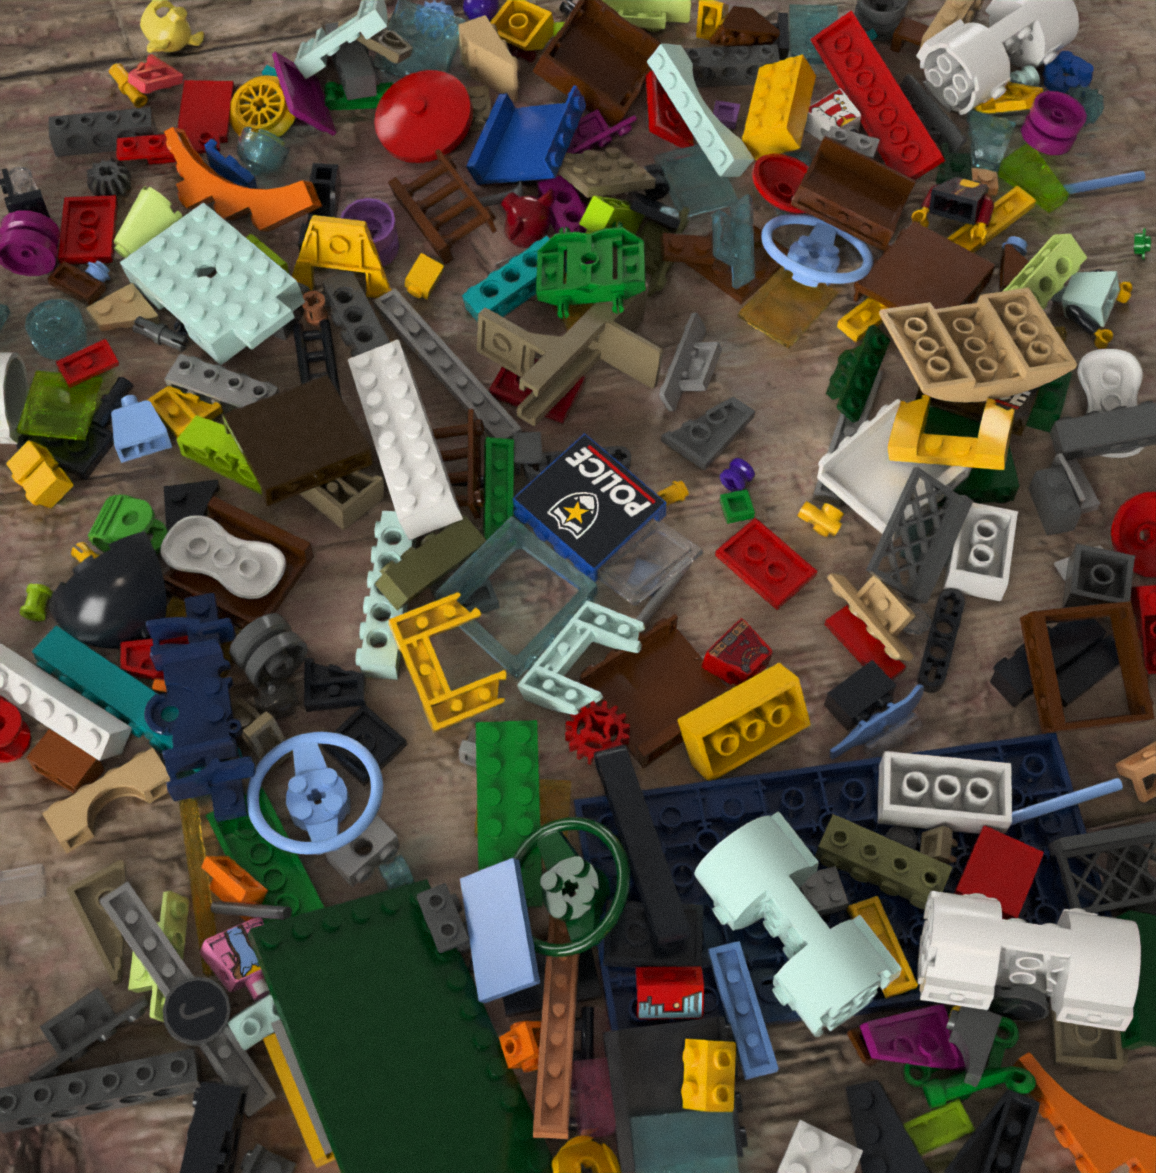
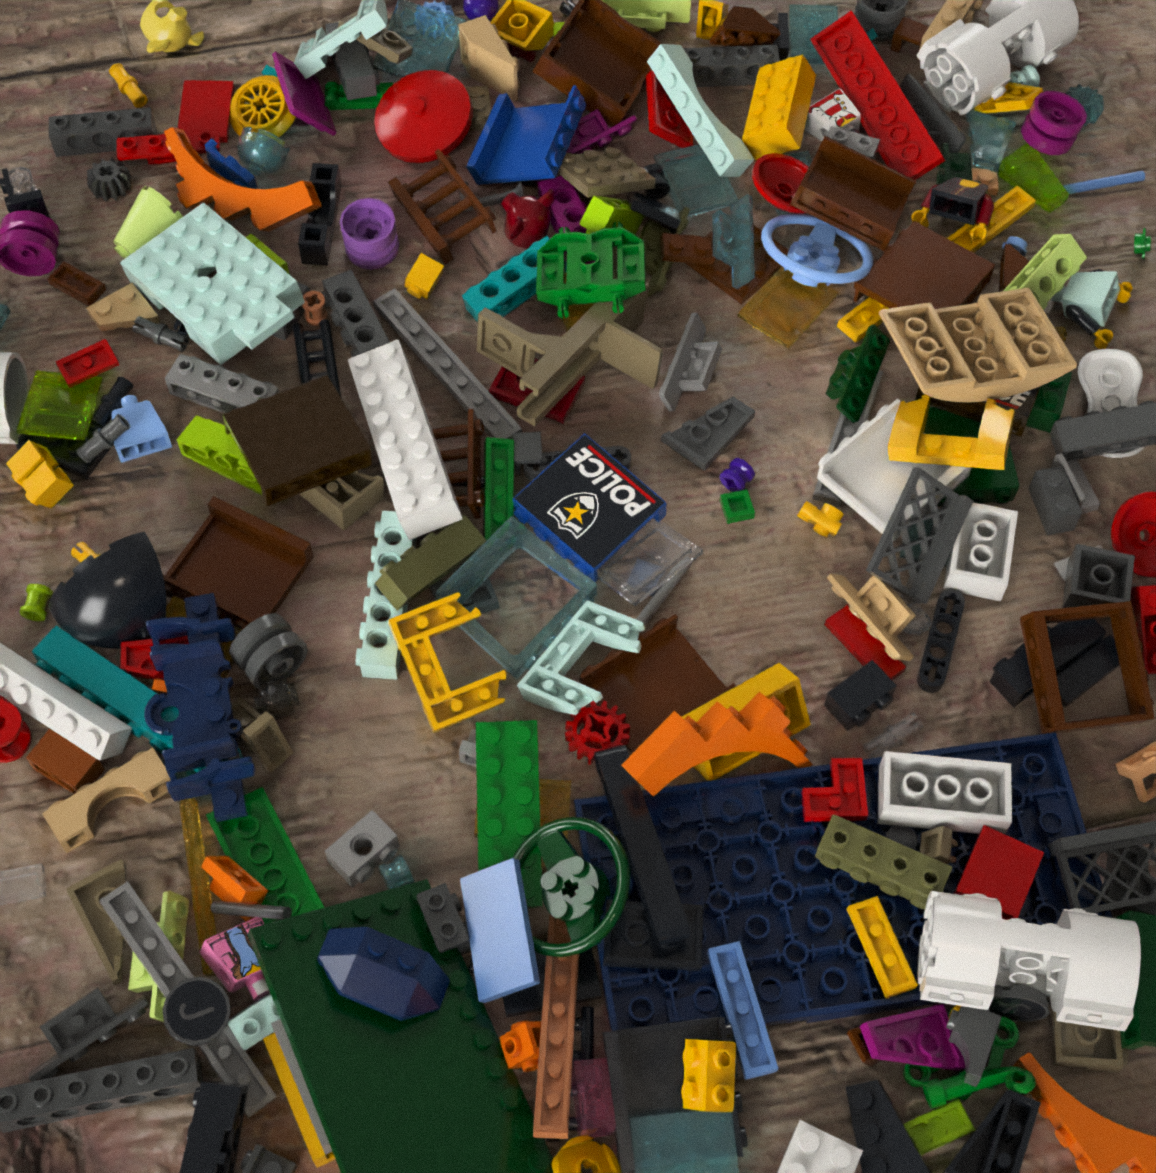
clear light blue wheel [25,299,87,359] -> none
red plate [58,195,118,265] -> none
light blue plate [85,261,110,283] -> none
bright green piece [88,494,168,555] -> none
coral wing [128,54,183,94] -> none
yellow wing [147,386,223,438] -> none
white plate [160,516,286,599] -> none
black wing [163,479,220,532] -> none
light blue piece [246,732,383,855] -> none
yellow wing [292,215,391,298] -> none
black wing [304,658,366,712] -> none
black tile [321,705,407,786] -> none
red panel [636,966,704,1020] -> none
yellow pin [656,480,689,507] -> none
light aqua cylinder [694,811,902,1037] -> none
torso [701,618,773,686] -> none
medium lavender plate [713,100,740,129] -> none
red tile [715,517,817,610] -> none
light grey piece [799,866,849,916] -> none
medium blue piece [830,684,924,760] -> none
light blue bar [1010,778,1123,826] -> none
blue plate [1042,50,1094,96] -> none
none -> dark grey pin [76,414,130,463]
none -> dark blue wedge [317,927,450,1021]
none -> orange arch [621,692,813,797]
none -> red plate [801,758,868,822]

